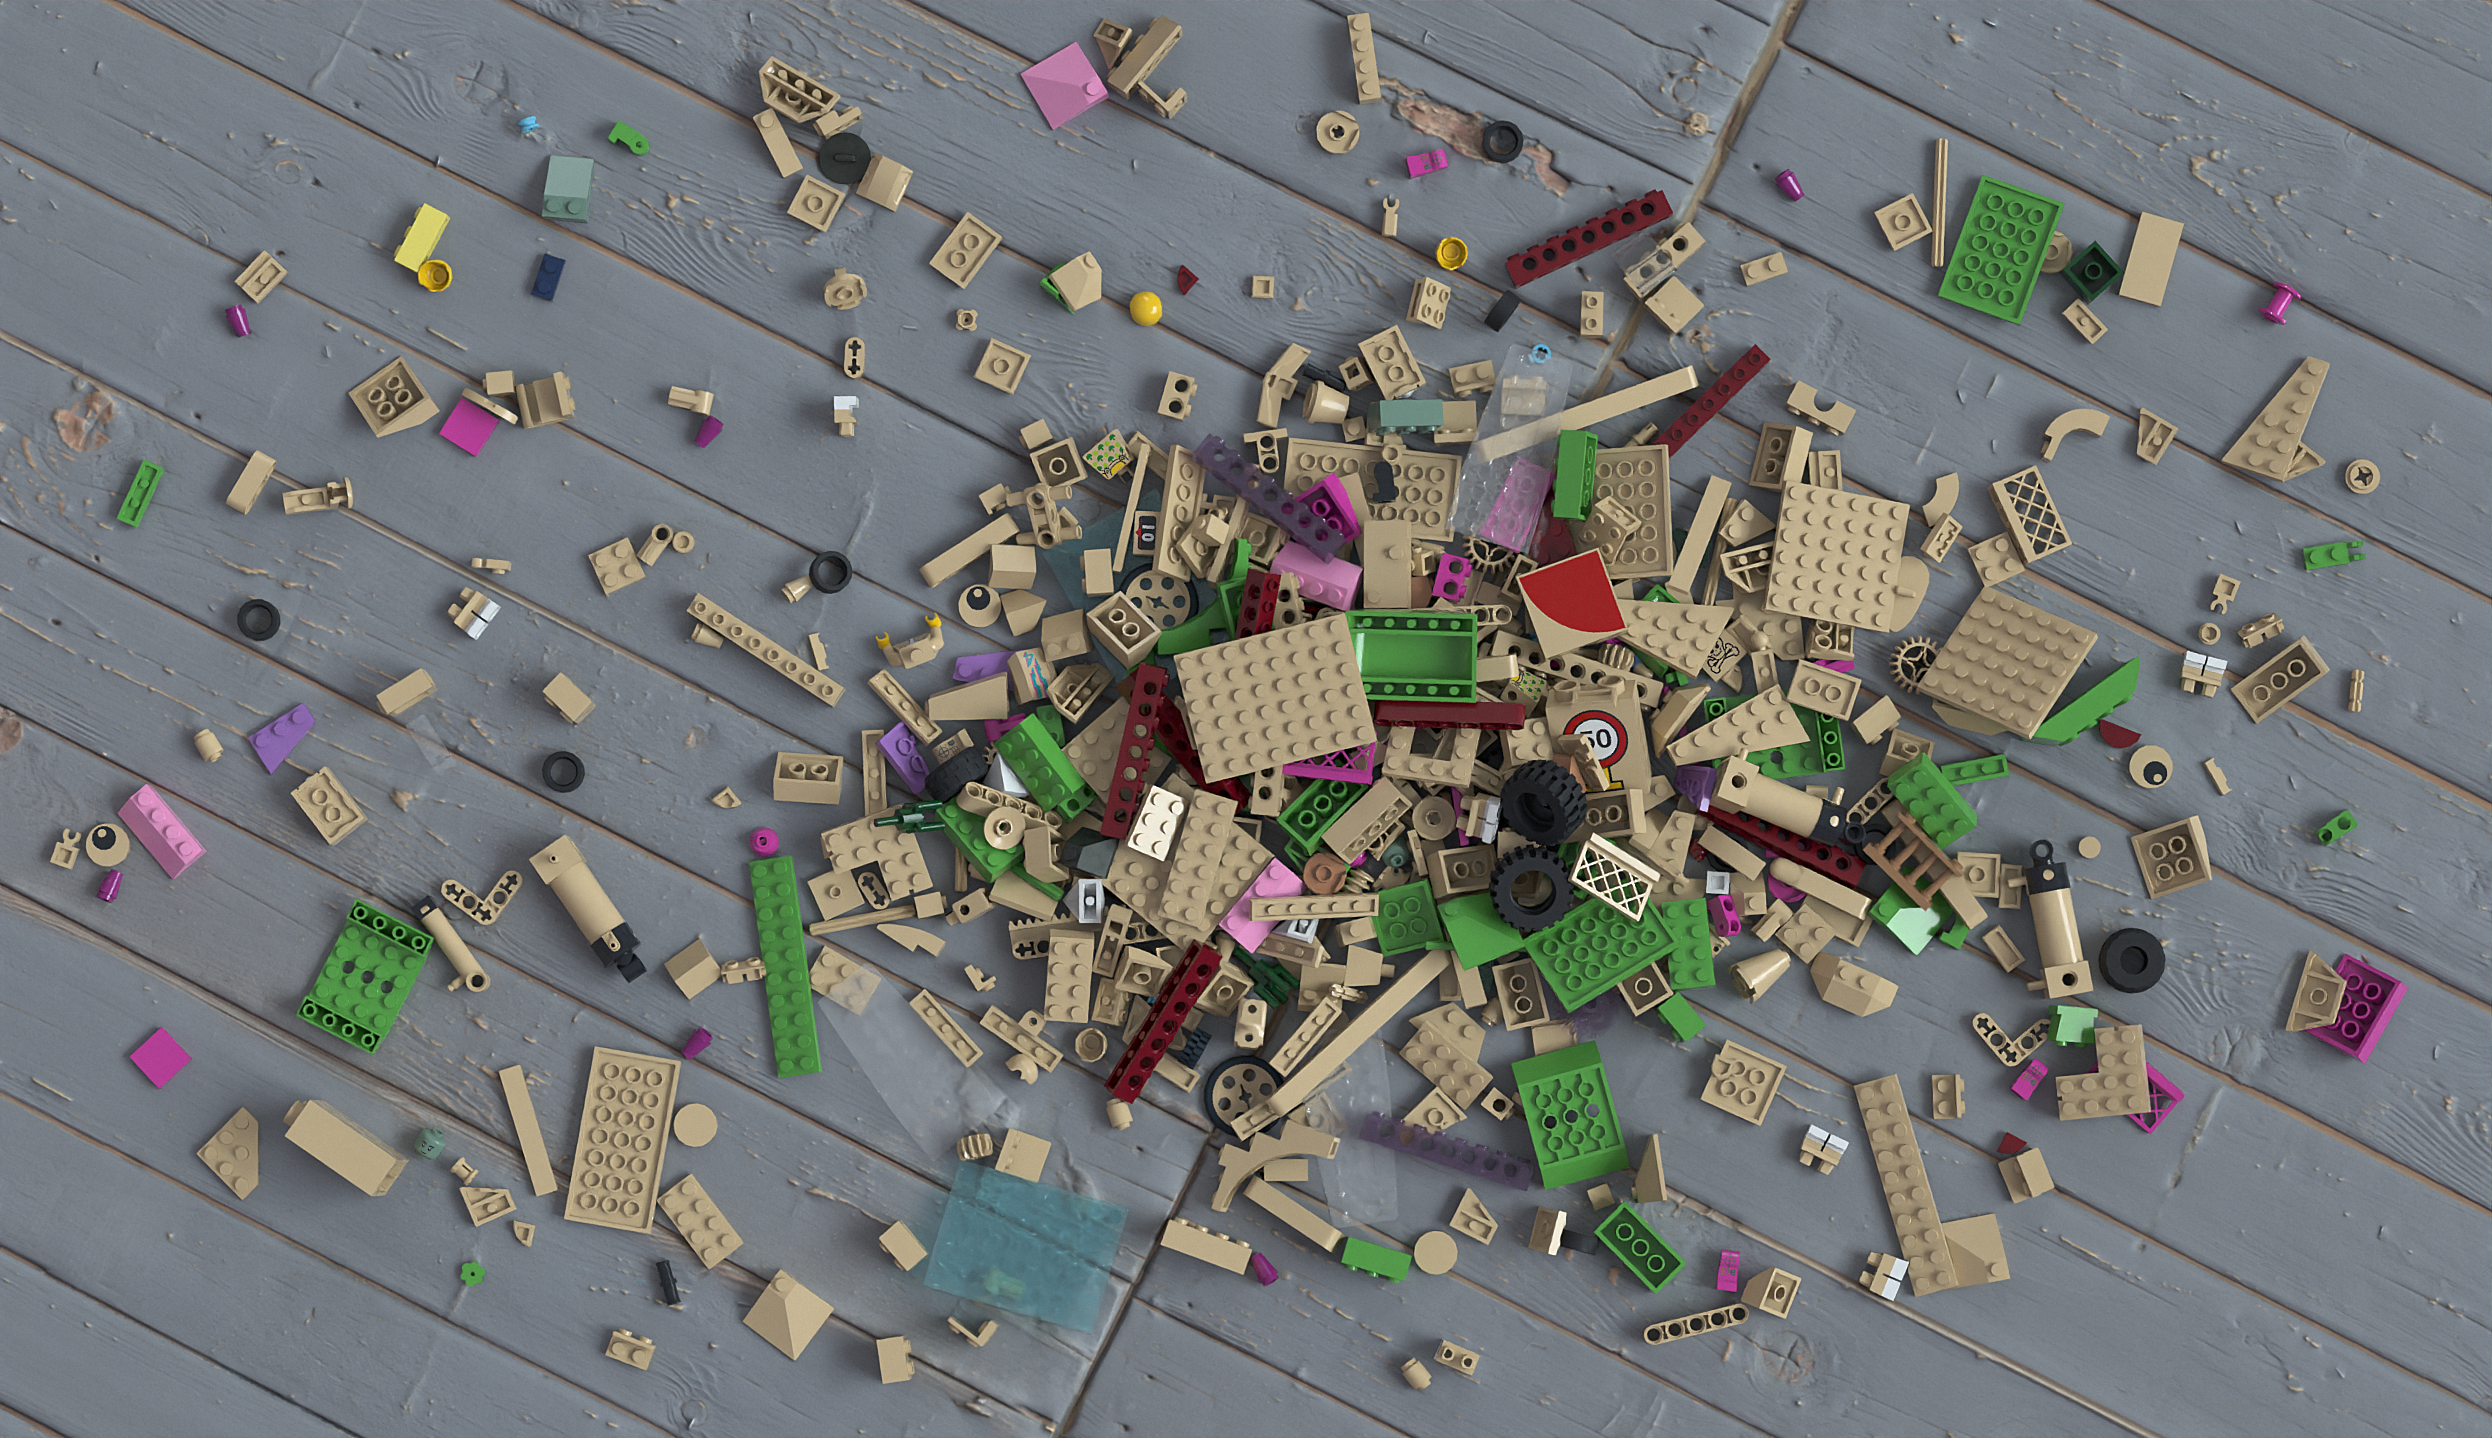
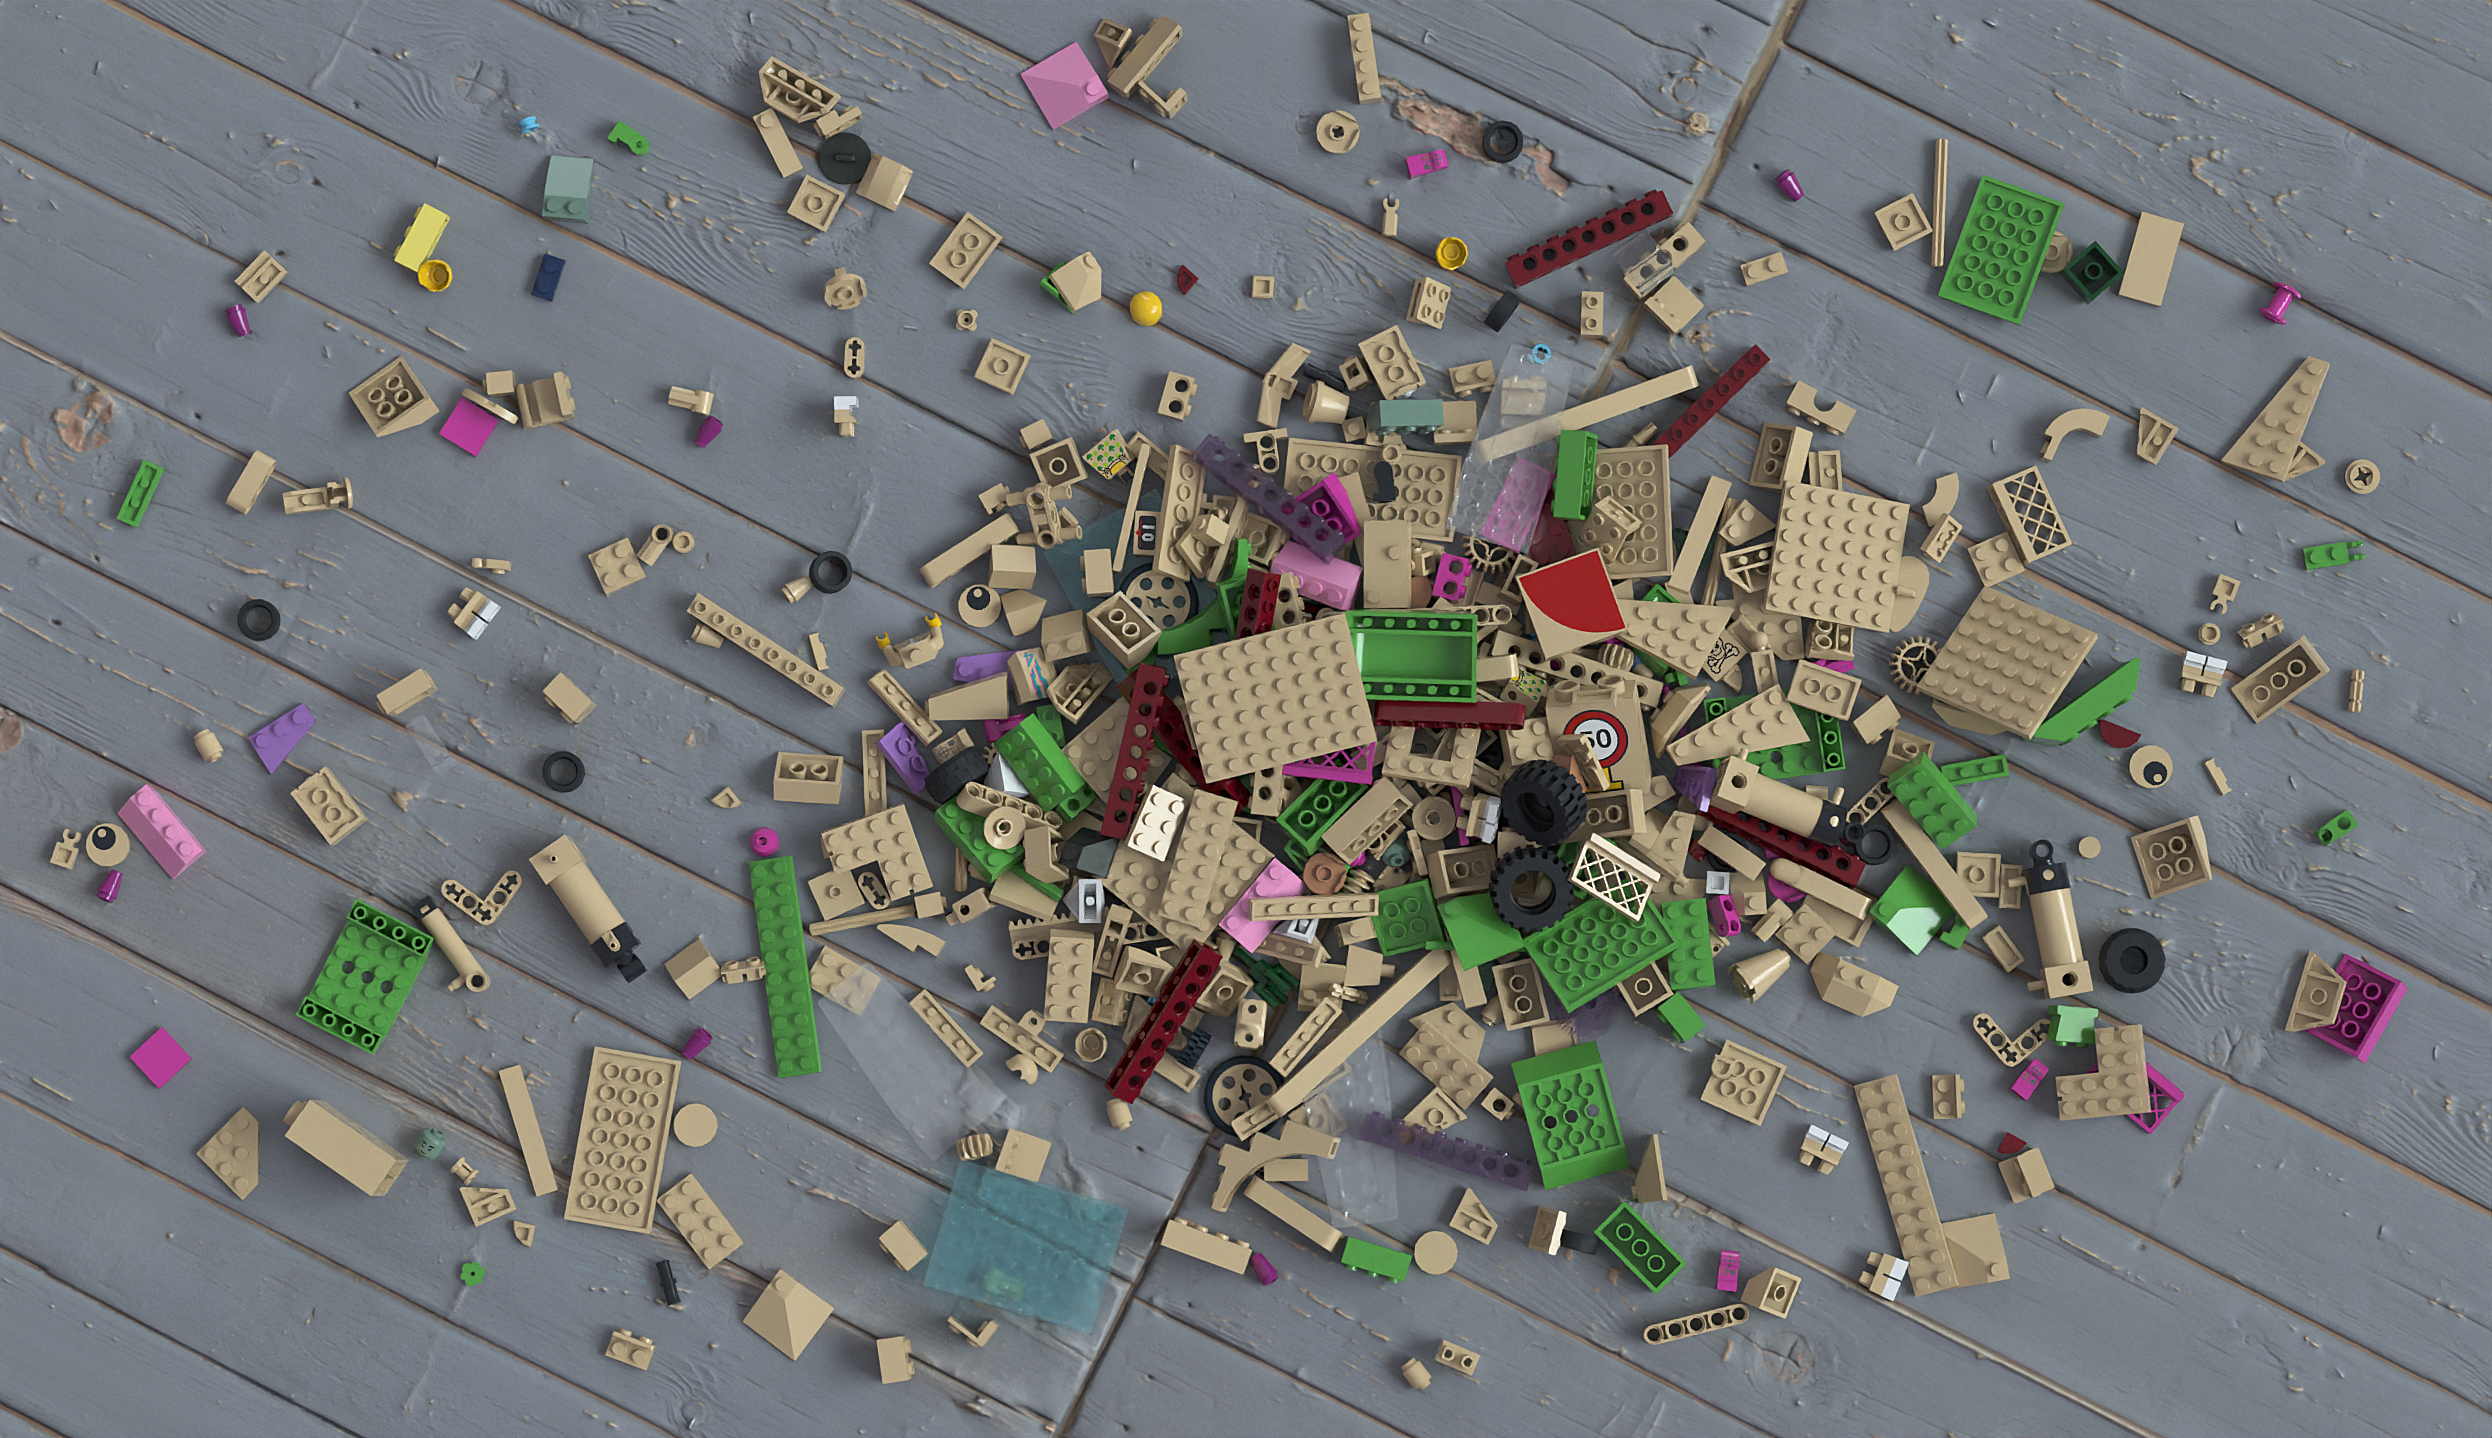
dark green plant [873,800,945,834] -> none
tan slope [1587,1183,1615,1211] -> none
medium nougat fence [1863,811,1964,912] -> none
tan plate [2062,298,2108,345] -> none

